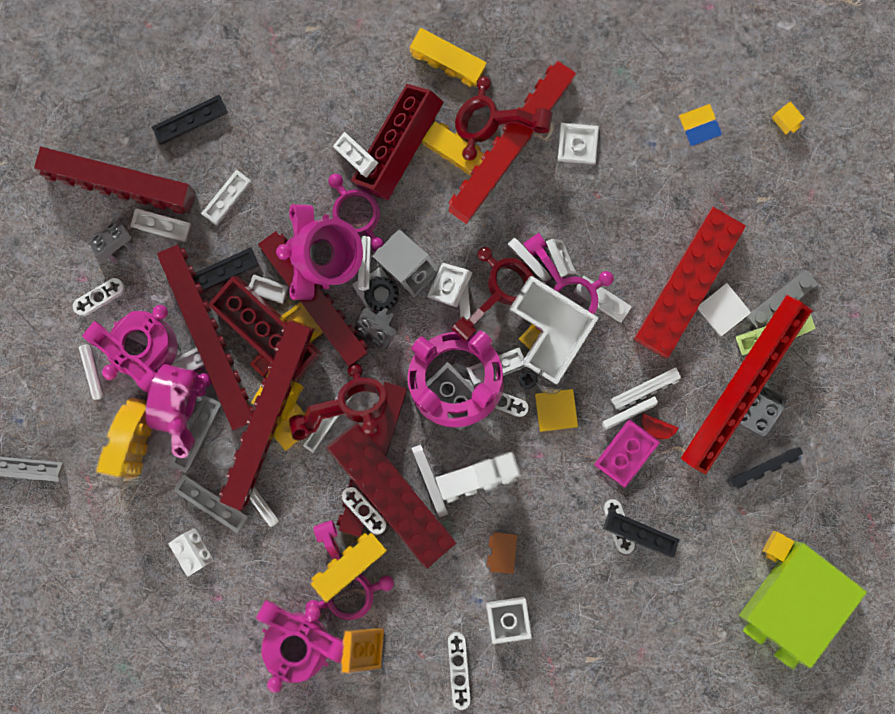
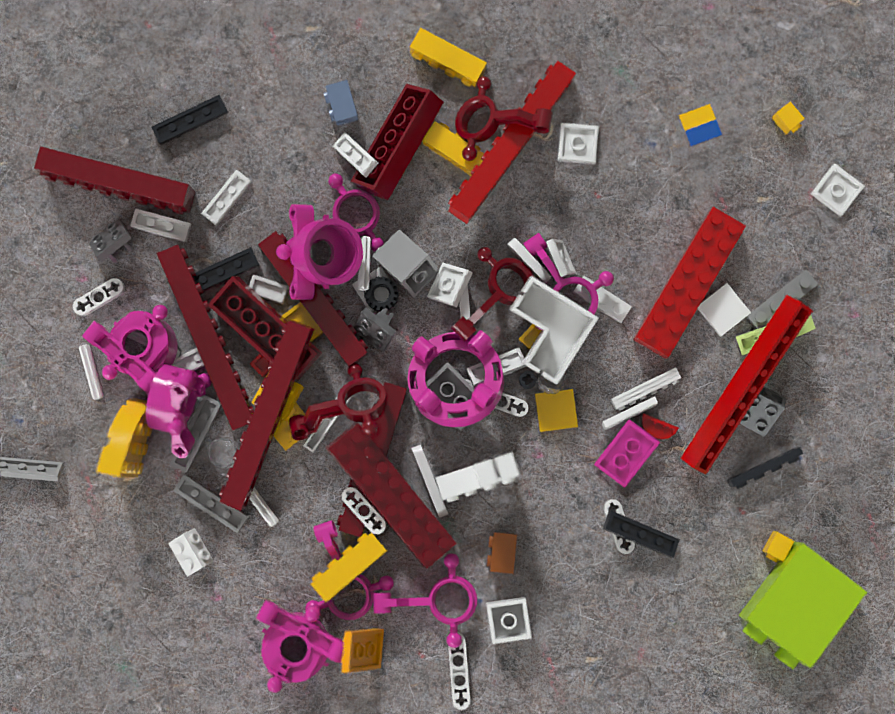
none -> sand blue brick [324,80,359,126]
none -> dark pink piece [373,553,477,648]
none -> white tile [811,163,865,217]

